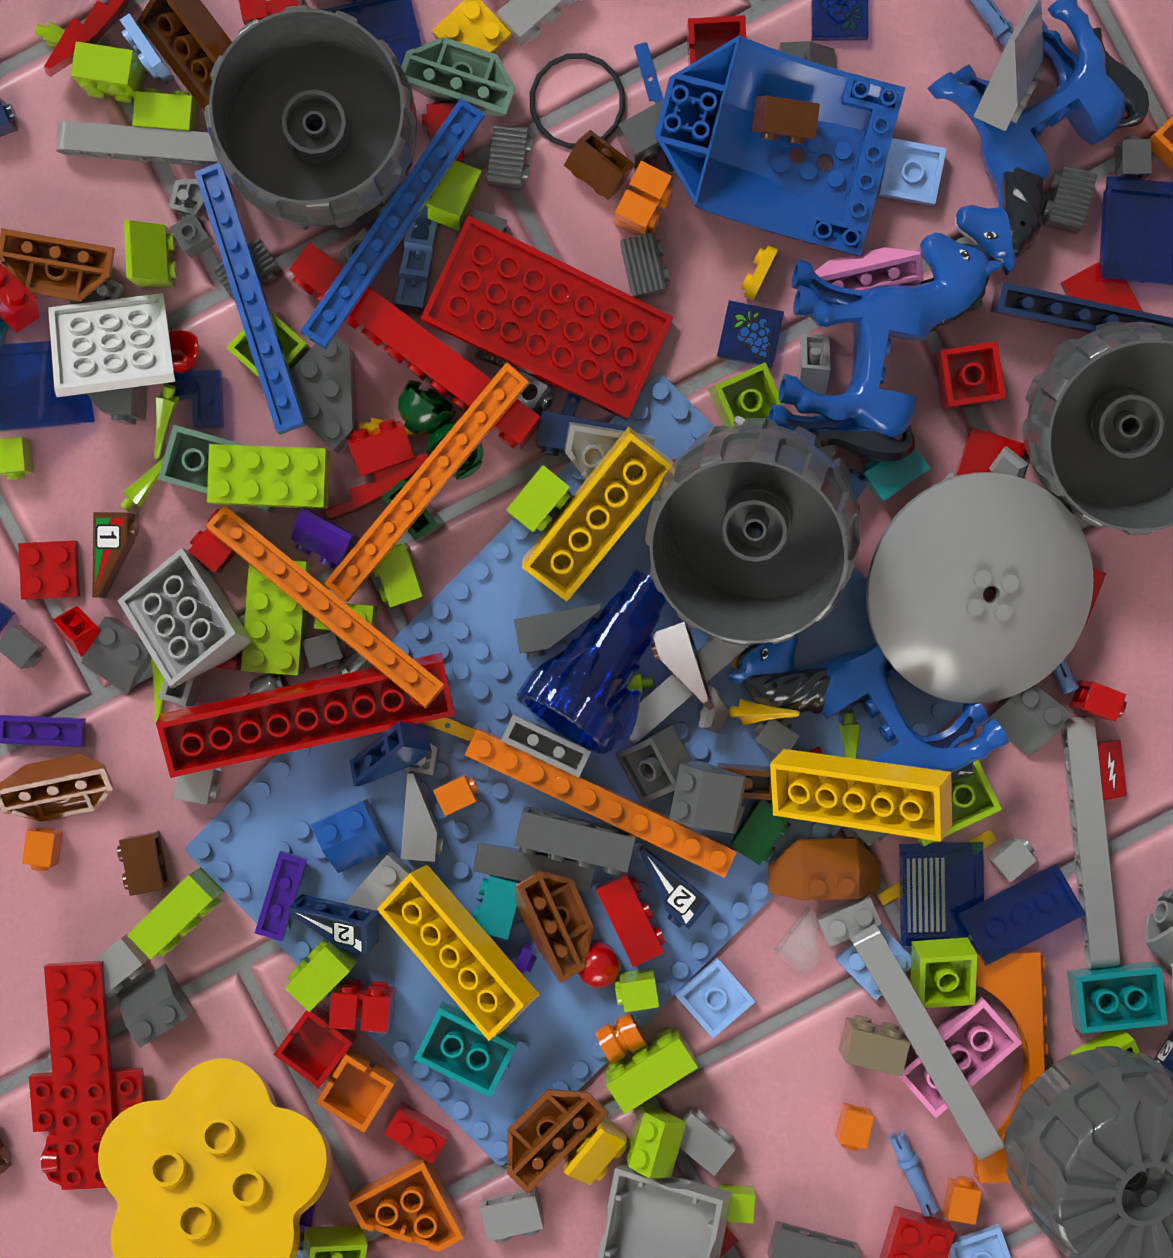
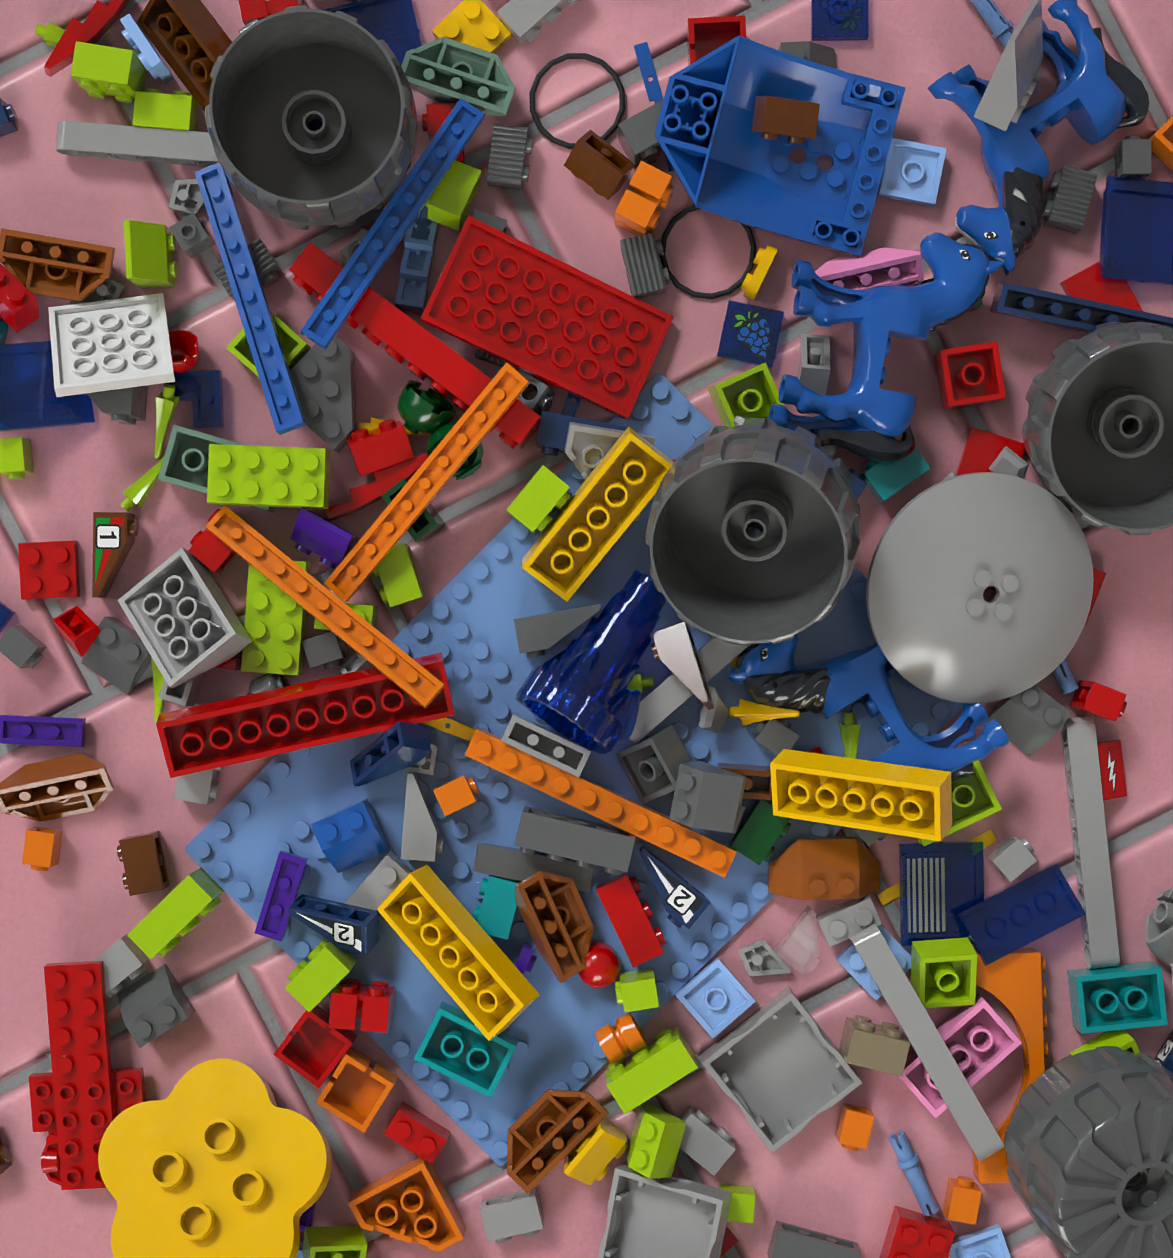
none -> black piece [660,205,756,299]
none -> light grey tile [700,986,862,1153]
none -> light grey piece [738,938,791,977]

